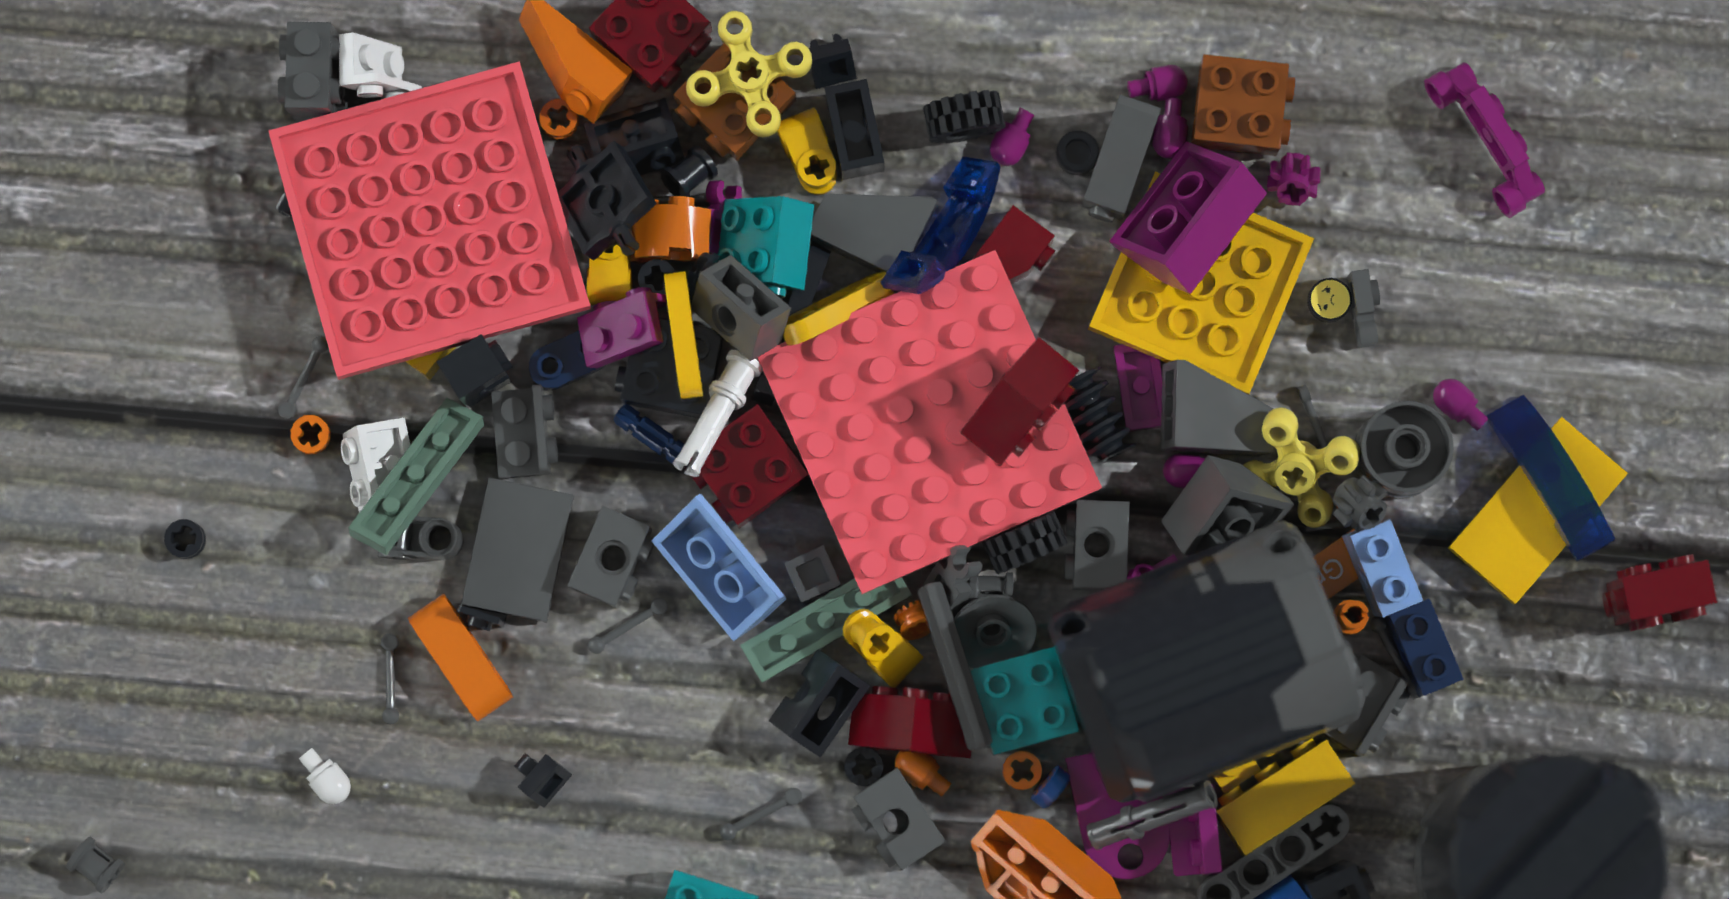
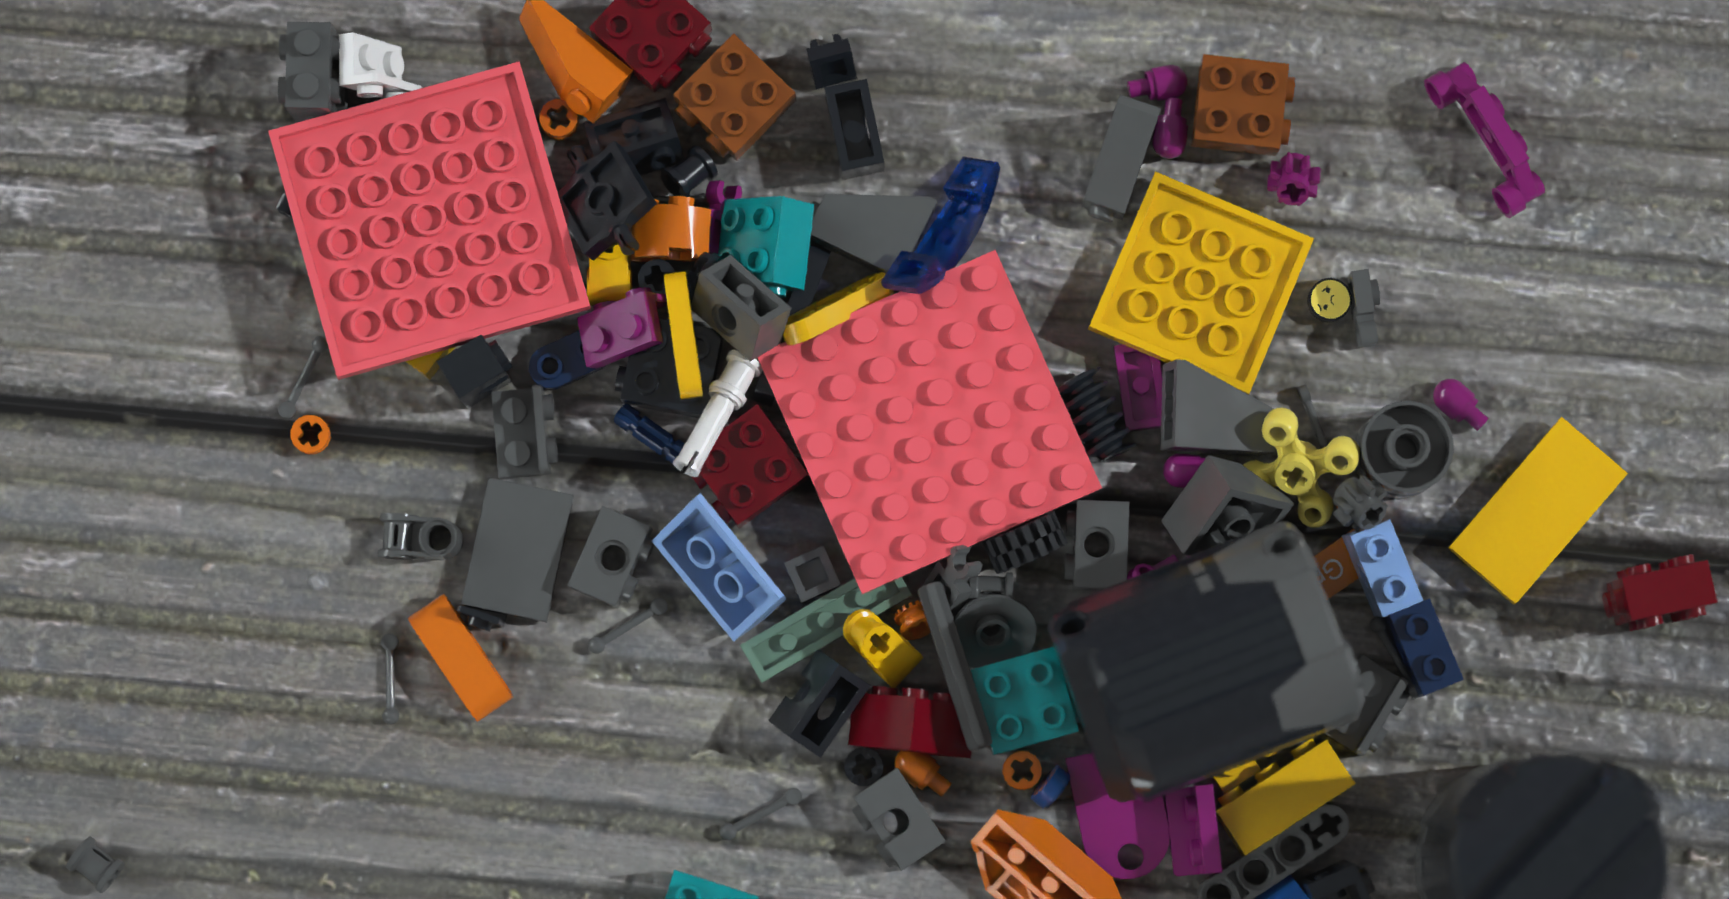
black bush [164,519,206,559] -> none
white cylinder [299,748,351,804] -> none
white bracket [341,418,410,513] -> none
sand green plate [348,398,484,556] -> none
black tile [514,753,572,808] -> none
light yellow gear [686,11,812,138] -> none
yellow piece [777,107,837,195] -> none
black tyre [923,90,1006,144] -> none
dark red brick [960,337,1080,466] -> none
dark red slope [972,205,1056,284] -> none
magenta cylinder [990,107,1035,166] -> none
black tile [1056,130,1099,175] -> none
dark grey pin [1087,780,1217,850] -> none
magenta slope [1109,141,1267,294] -> none
orange pin [1333,600,1369,635] -> none
clear blue slope [1486,394,1615,562] -> none

